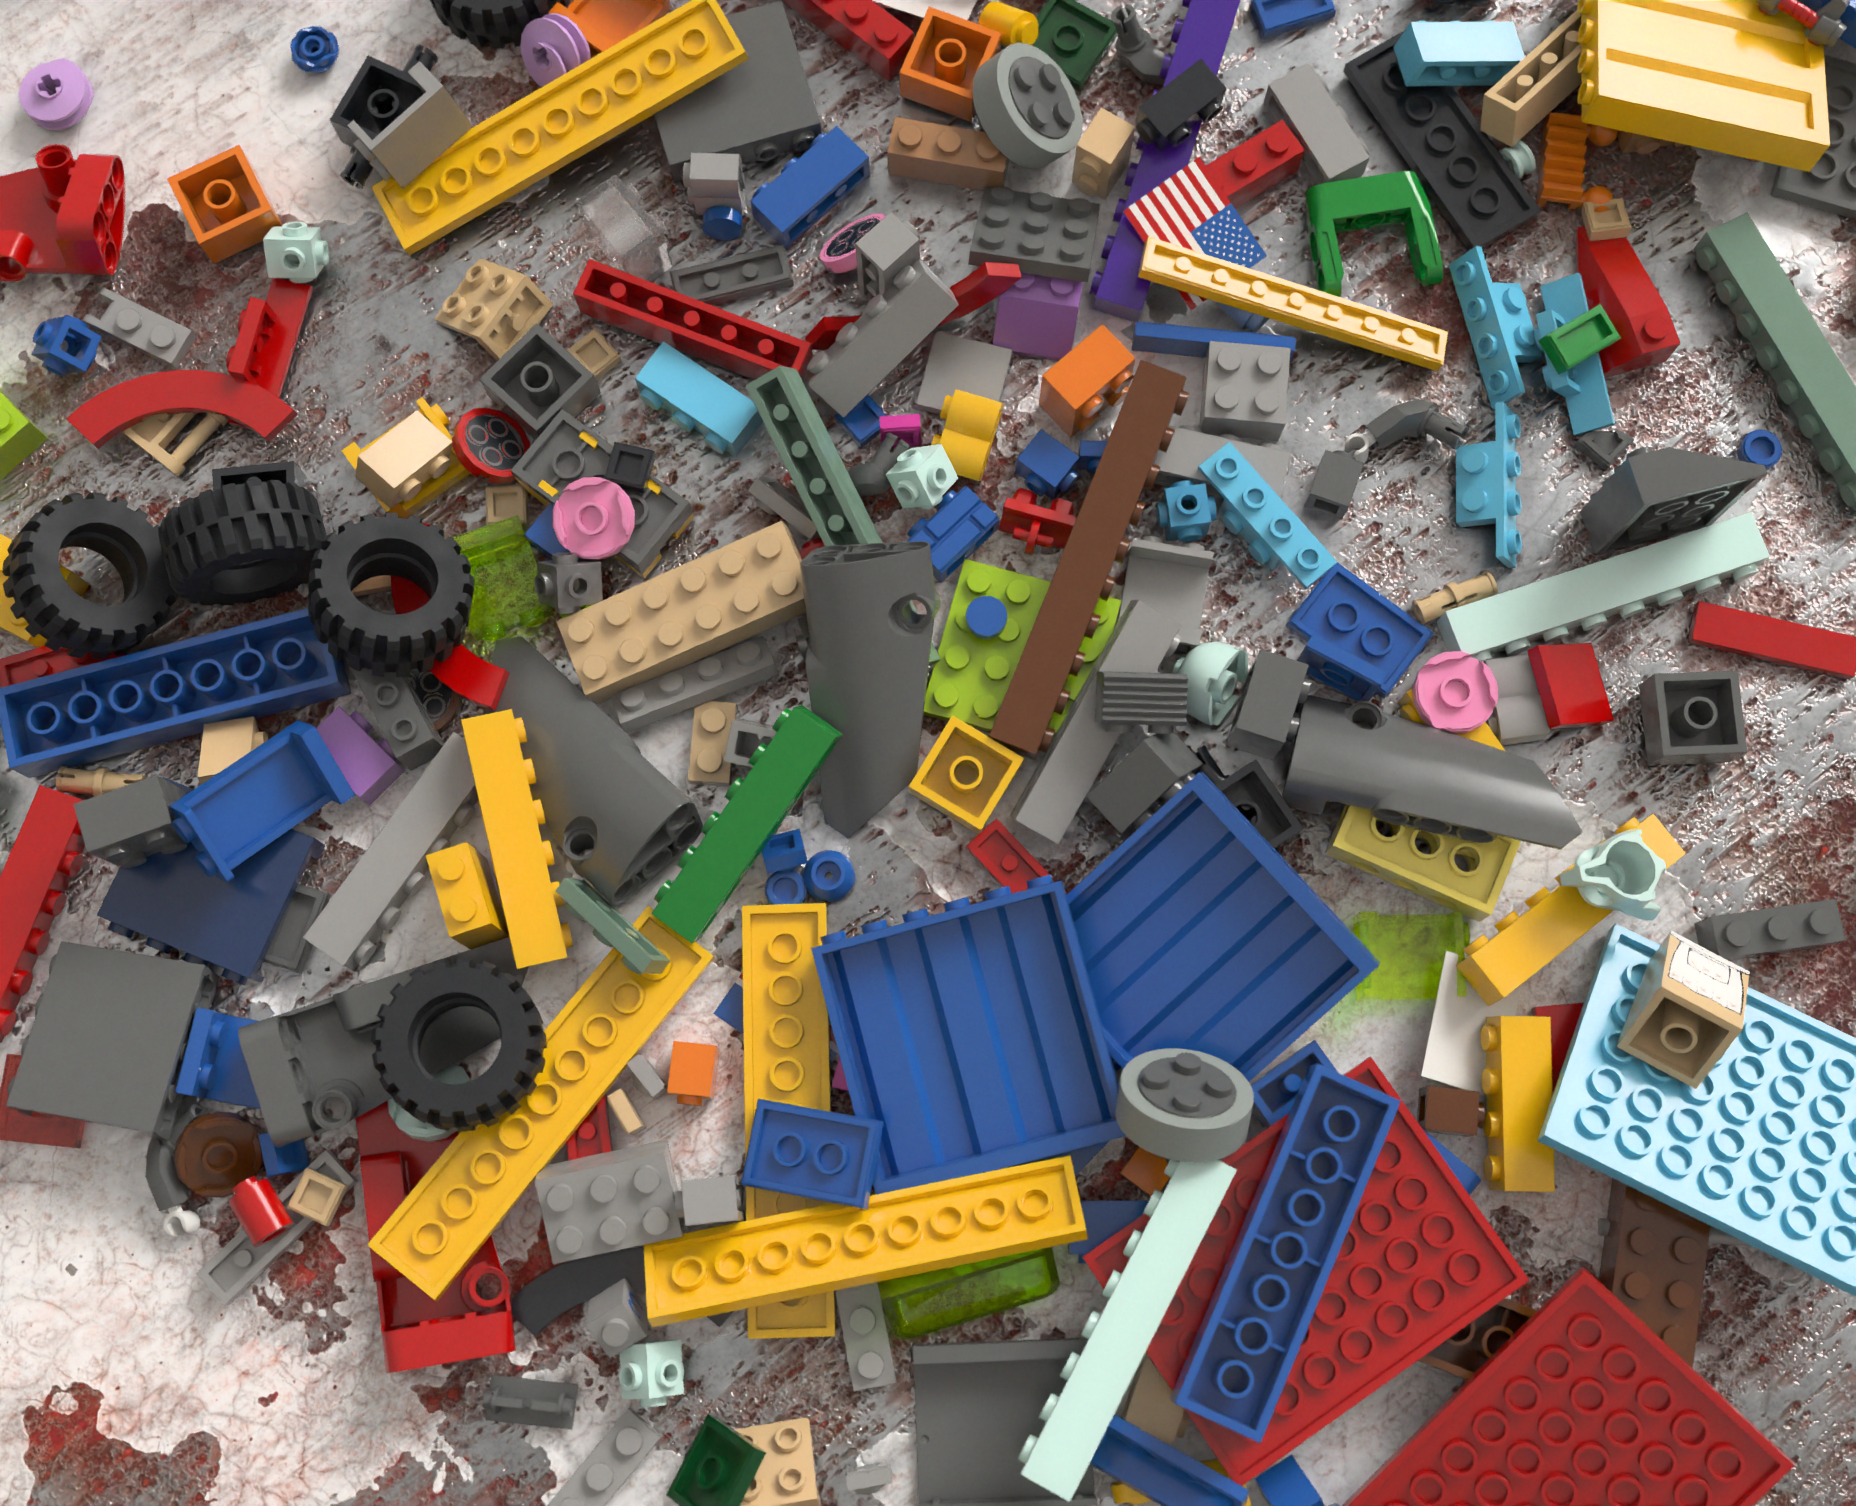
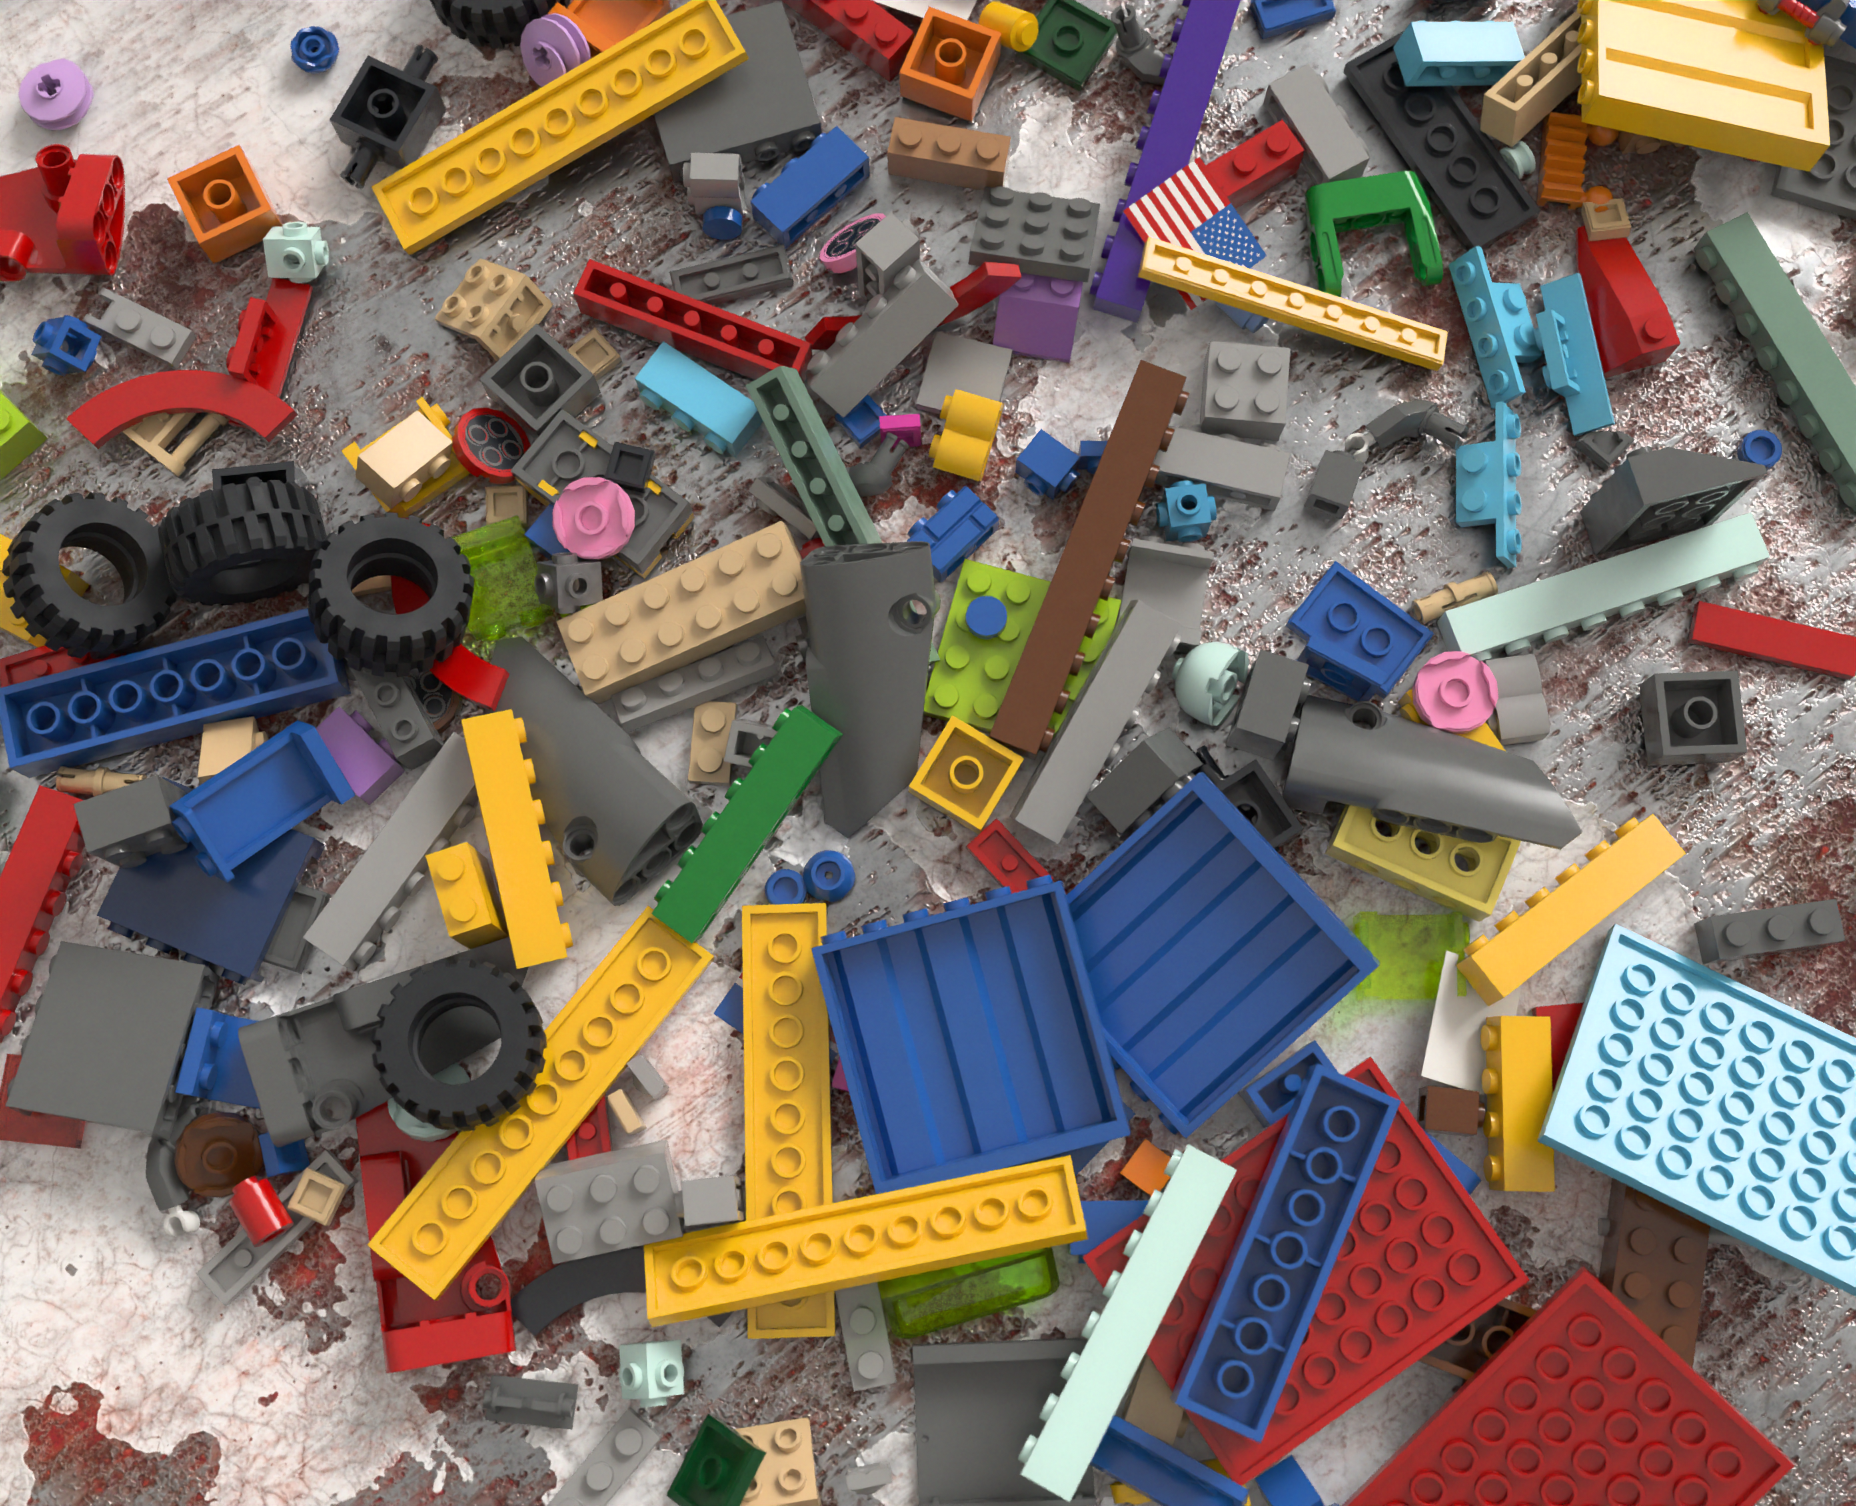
light grey panel [347,61,473,188] -> none
sand green plate [555,878,670,975] -> none
clear brick [577,174,673,282] -> none
light grey brick [585,1278,648,1358] -> none
orange brick [667,1041,720,1106] -> none
blue tile [741,1099,884,1209] -> none
blue plate [762,828,808,874] -> none
light aqua brick [886,444,958,509] -> none
light grey wheel [972,43,1082,169] -> none
red hips [999,488,1077,556] -> none
orange brick [1039,324,1136,438] -> none
tan brick [1072,108,1135,200] -> none
dark grey brick [1095,671,1188,734] -> none
light grey wheel [1115,1048,1254,1163] -> none
blue tile [1131,321,1296,362] -> none
black brick [1135,59,1227,152] -> none
medium azure bracket [1198,442,1337,589] -> none
red tile [1527,643,1614,729] -> none
green tile [1538,304,1621,375] -> none
light aqua piece [1559,829,1666,921] -> none
tan slope [1617,931,1750,1089] -> none

